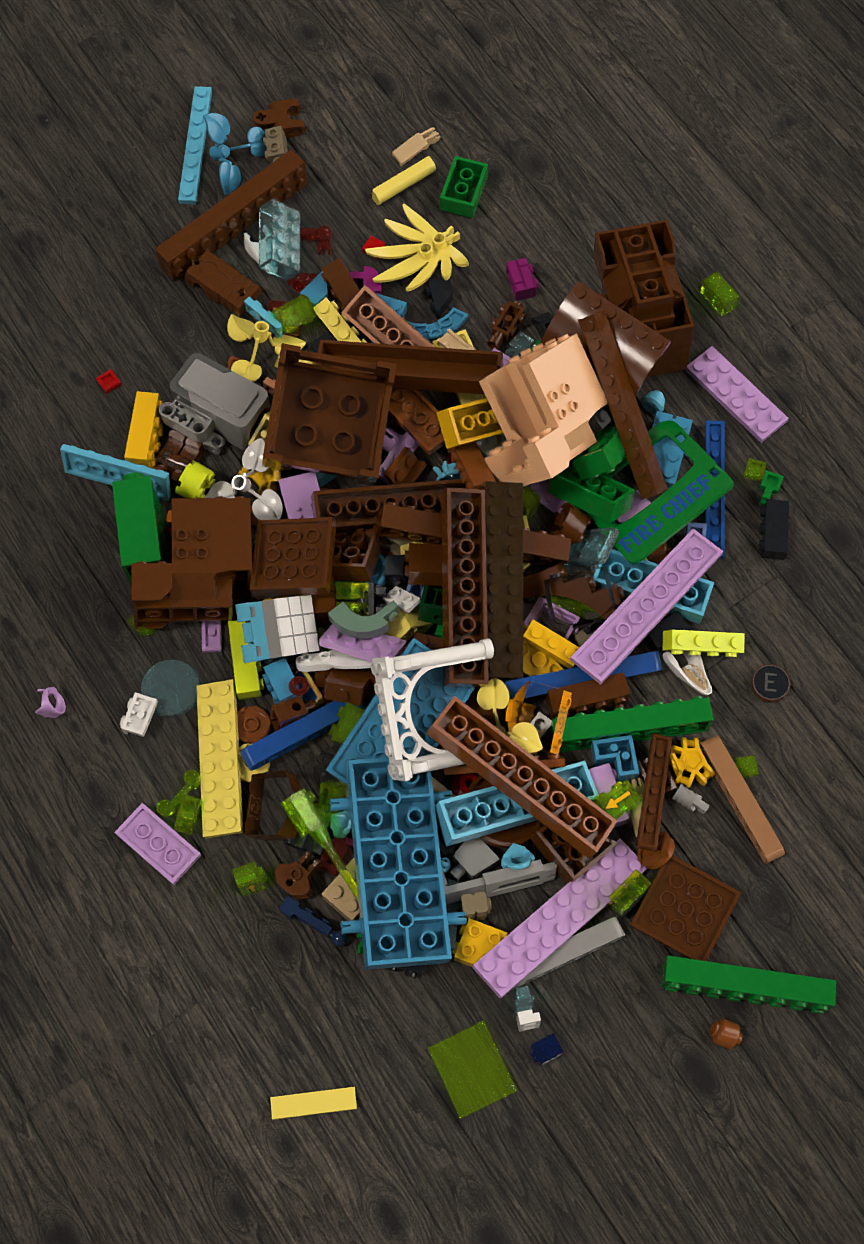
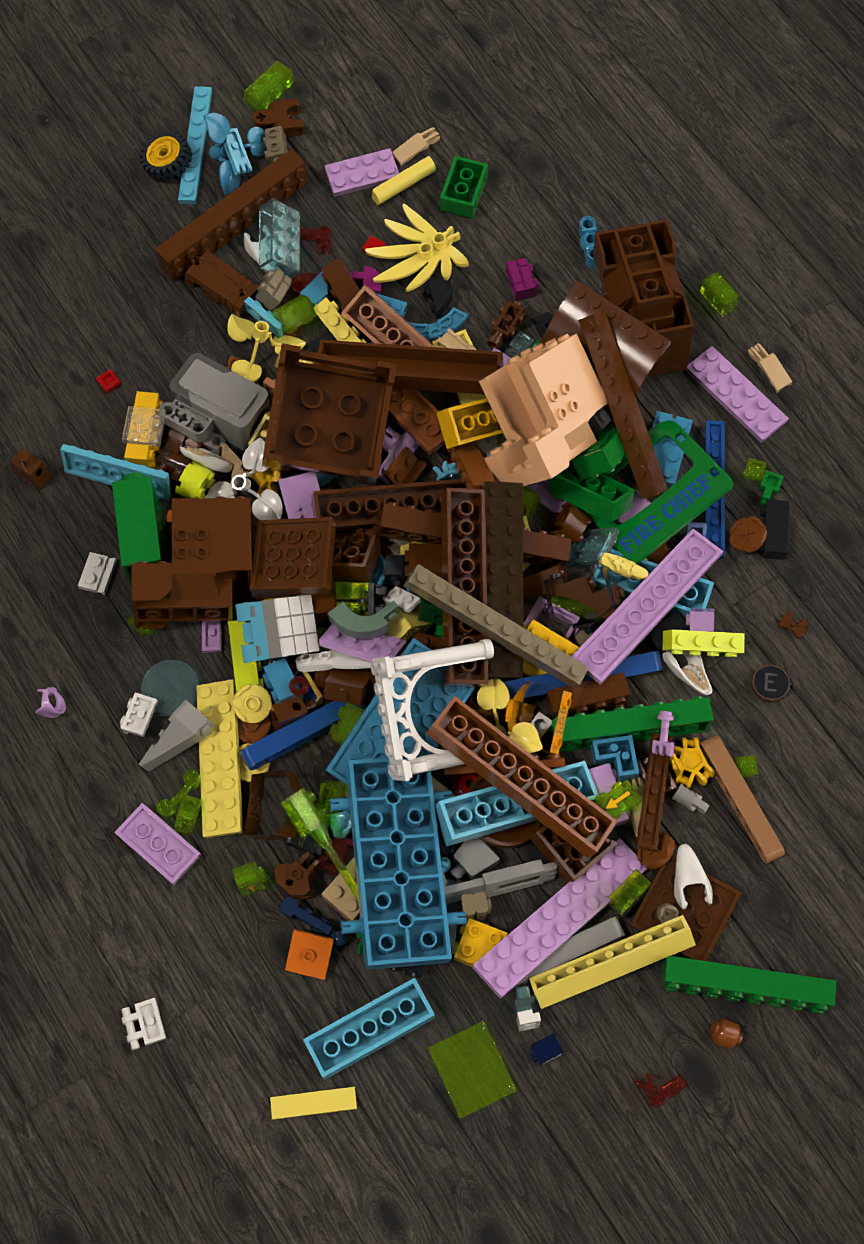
medium azure piece [501,843,535,870] -> none
medium azure cone [641,390,665,414] -> none
none -> reddish brown torso [10,449,52,490]
none -> white plate [78,552,117,595]
none -> white plate [121,998,166,1050]
none -> clear plate [122,406,166,446]
none -> wheel [139,130,192,182]
none -> light grey wedge [139,699,215,772]
none -> white animal [180,446,232,473]
none -> tan arm [219,444,244,486]
none -> medium azure hinge [223,128,252,175]
none -> light yellow tile [233,684,272,723]
none -> clear neon green brick [244,60,294,111]
none -> dark tan brick [256,268,292,310]
none -> orange plate [285,929,334,980]
none -> medium azure brick [303,978,435,1080]
none -> lavender plate [324,148,399,197]
none -> dark tan brick [403,564,589,688]
none -> light yellow brick [529,915,695,1009]
none -> dark azure piece [579,216,597,269]
none -> light yellow hinge [599,553,648,580]
none -> clear red bar [636,1073,687,1108]
none -> lavender hinge [652,711,674,757]
none -> dark tan tile [656,903,678,923]
none -> white animal [674,844,713,909]
none -> lavender brick [686,608,714,631]
none -> dark orange tile [730,516,767,553]
none -> tan arm [748,343,792,393]
none -> reddish brown piece [779,612,808,639]

